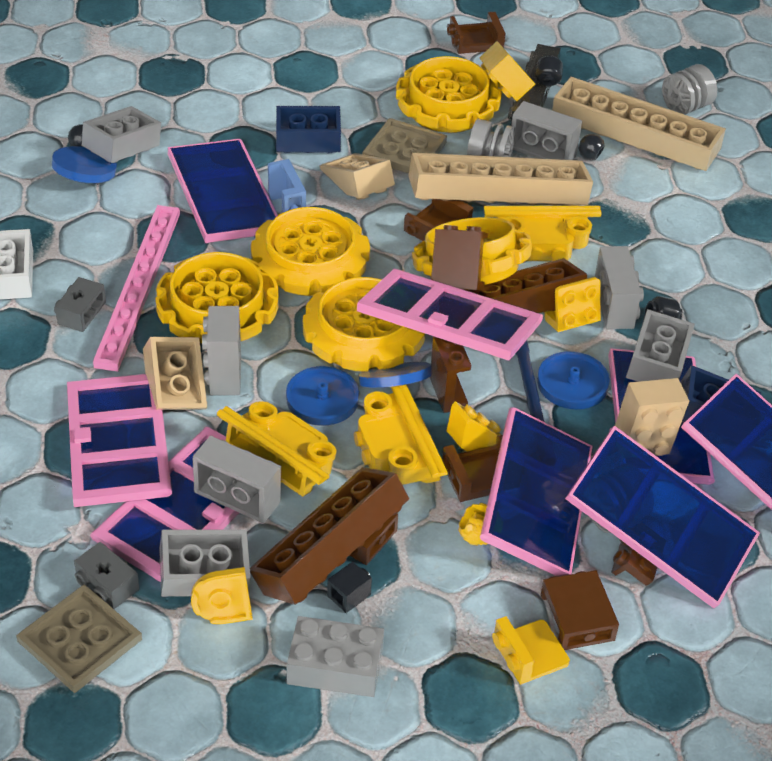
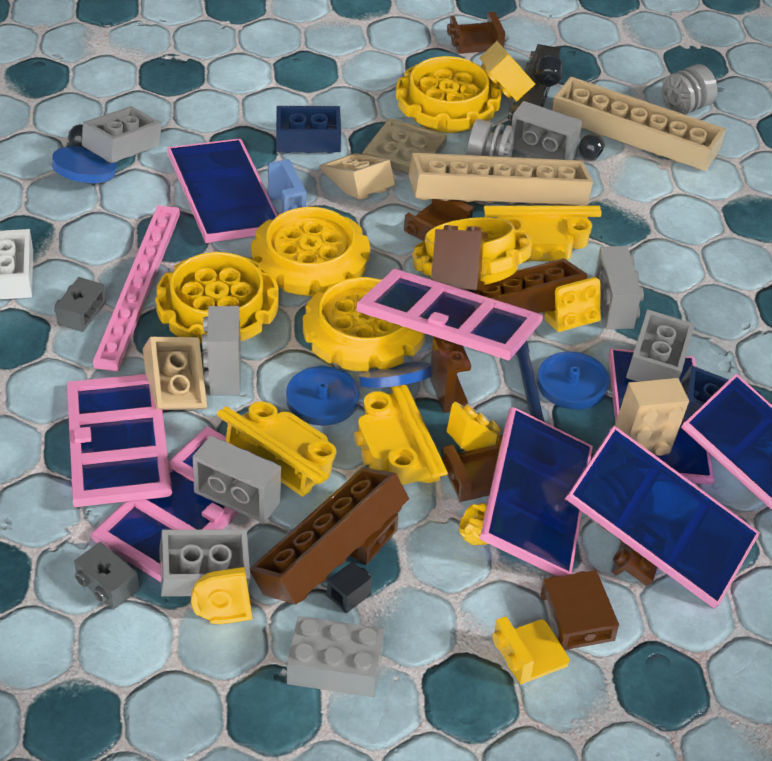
dark tan plate [16,584,142,693] -> none
black head [645,296,683,319] -> none

